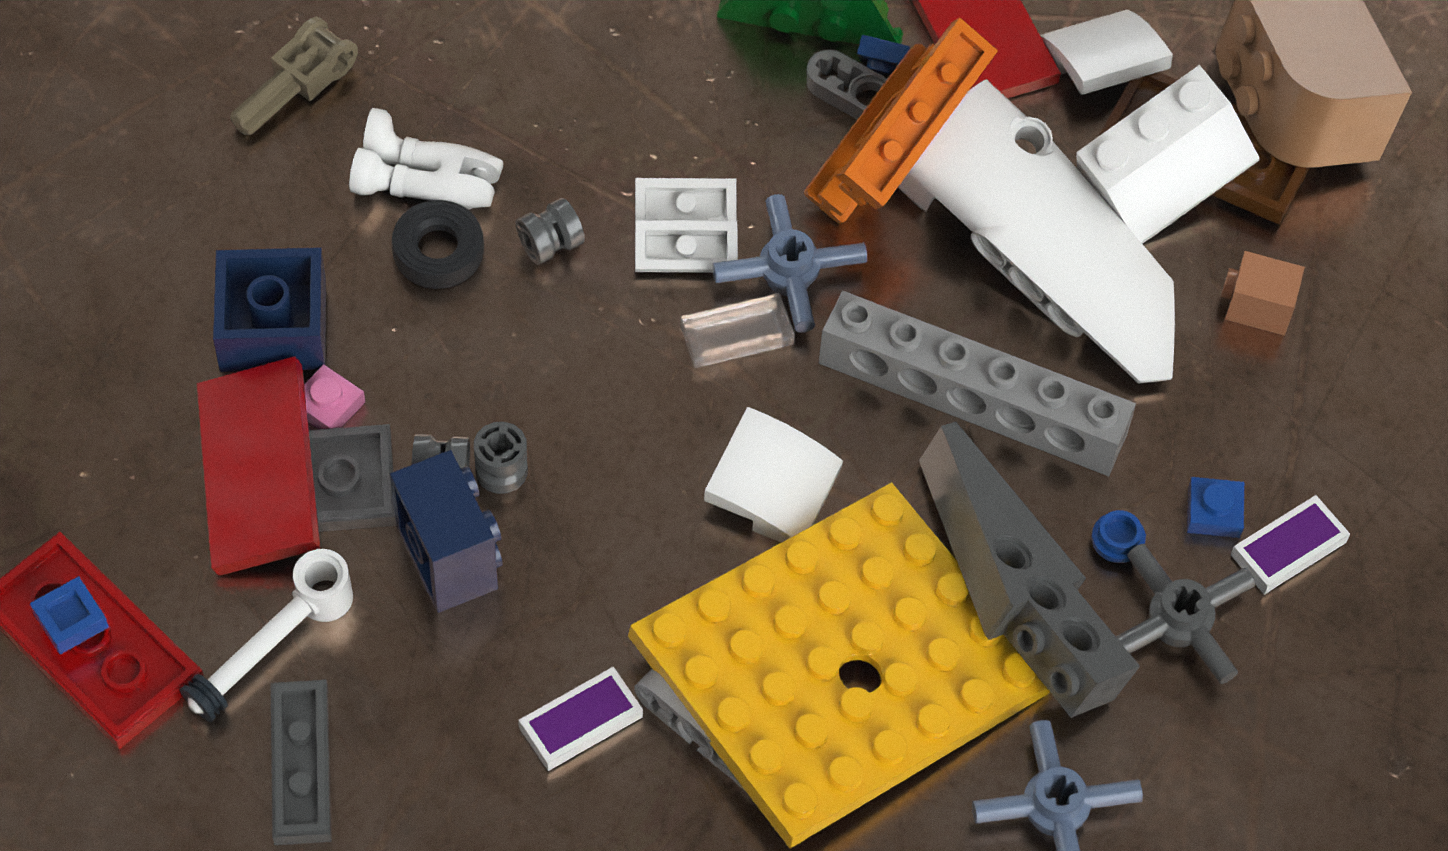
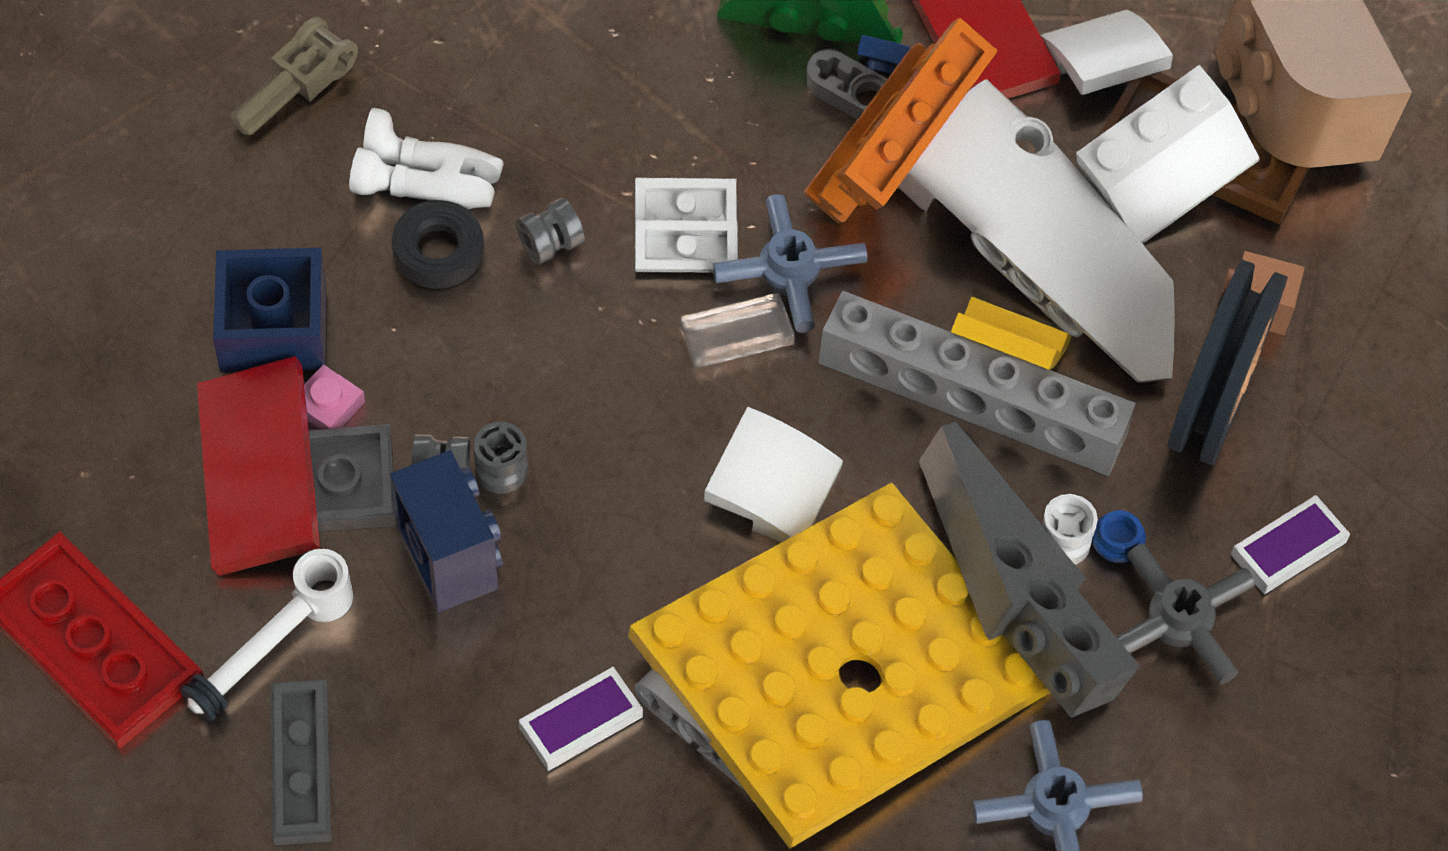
blue plate [30,576,109,655] -> none
blue plate [1187,477,1244,538] -> none
none -> yellow slope [951,296,1072,370]
none -> white wheel [1042,494,1098,565]
none -> black wheel [1167,259,1288,465]

